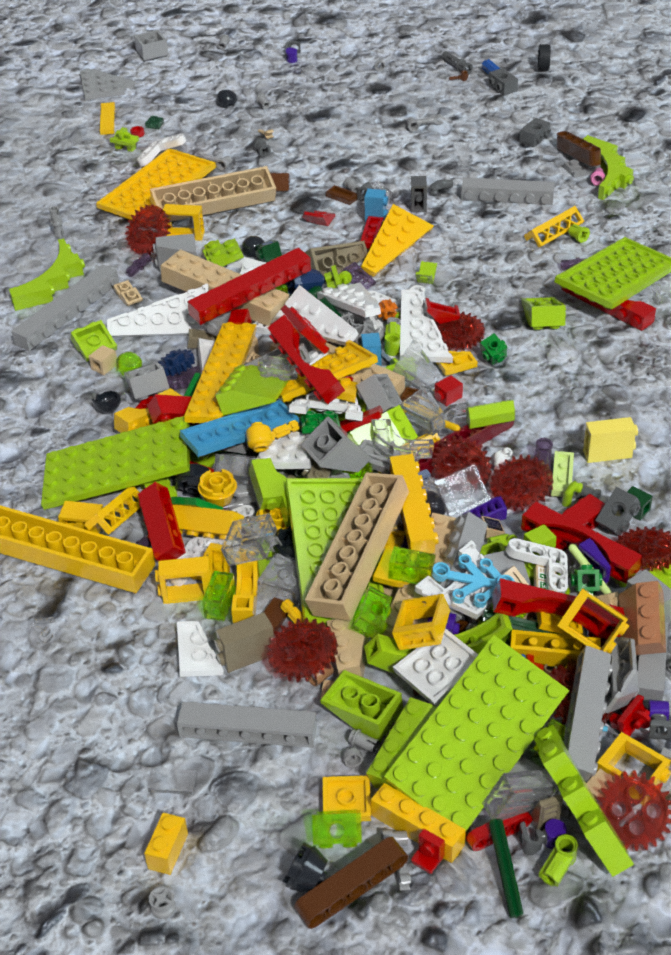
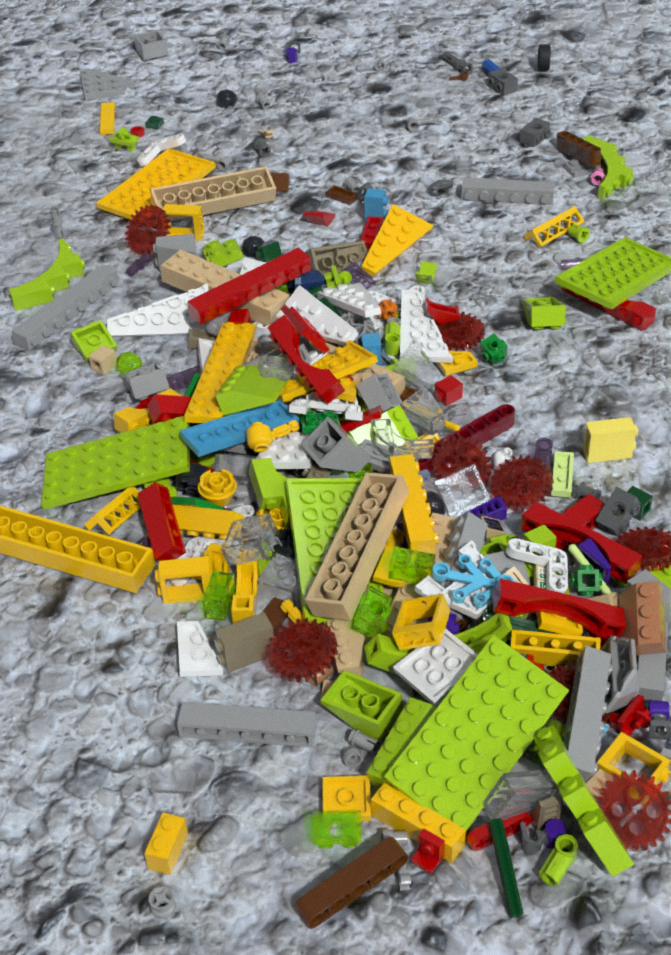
yellow brick [58,501,105,533] -> none
black hair [92,391,121,414] -> none
tan slope [113,280,143,306] -> none
dark blue gear [158,349,195,377] -> none
black cone [282,842,328,893] -> none
dark grey brick [411,176,427,213] -> none
lime piece [465,400,515,429] -> none
yellow window [557,588,629,653] -> none
lime arm [562,481,583,507] -> none

